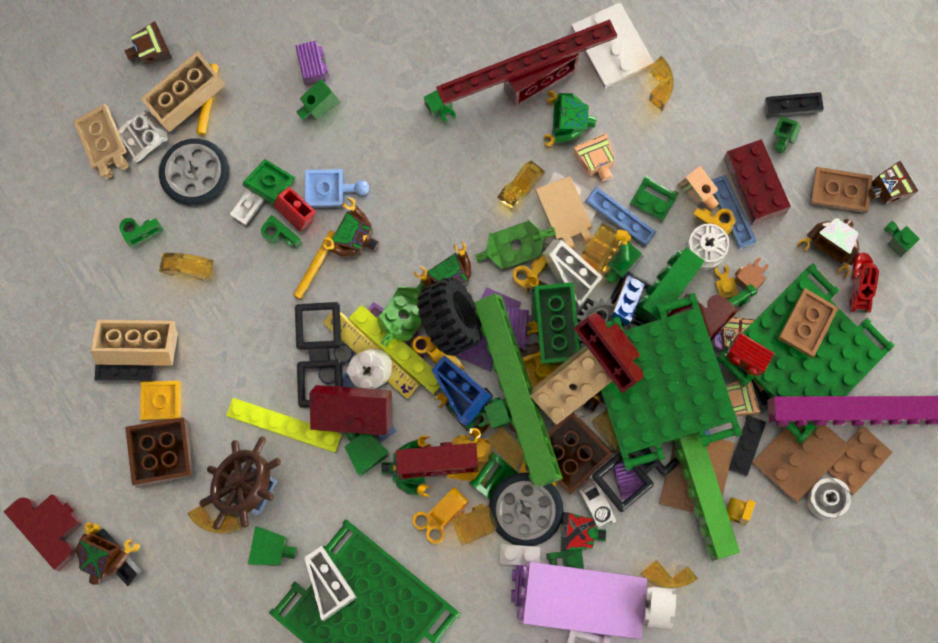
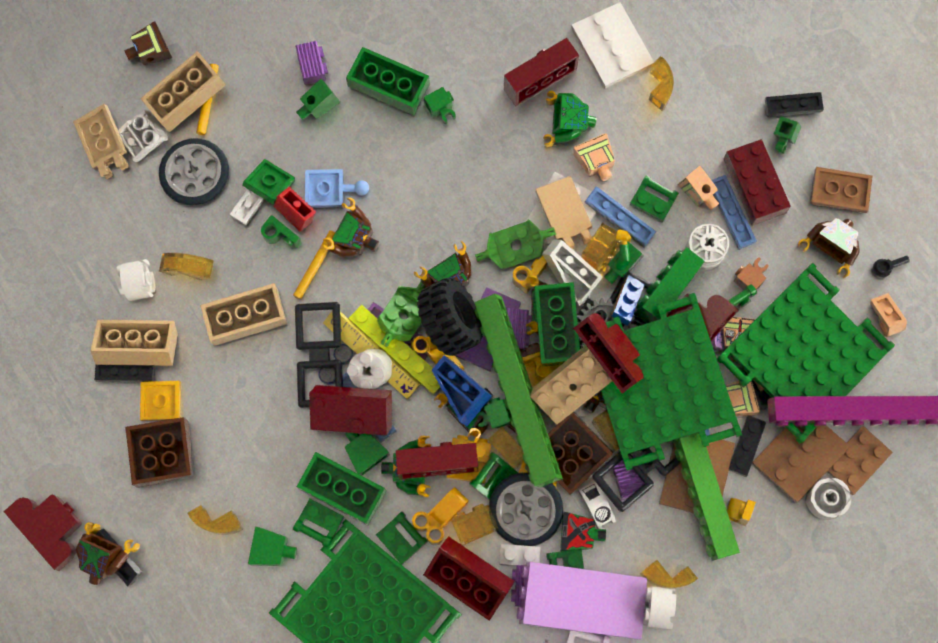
green plate [119,218,163,247] -> none
reddish brown brick [199,436,281,530] -> none
neon yellow plate [226,398,343,453] -> none
white wedge [305,546,357,621] -> none
dark red plate [436,19,618,106] -> none
clear yellow brick [497,160,545,209] -> none
yellow plate [693,208,735,236] -> none
yellow plate [714,265,739,299] -> none
red brick [725,333,774,376] -> none
medium nougat plate [777,288,838,358] -> none
red piece [849,252,879,313] -> none
torso [868,160,918,205] -> none
green brick [884,221,920,258] -> none
none -> white brick [117,259,155,301]
none -> tan brick [200,283,288,346]
none -> green plate [293,498,345,547]
none -> green brick [296,452,386,526]
none -> green brick [346,47,430,116]
none -> green plate [376,511,428,565]
none -> dark red brick [423,536,515,621]
none -> light nougat plate [870,293,907,337]
none -> black plate [872,255,910,278]

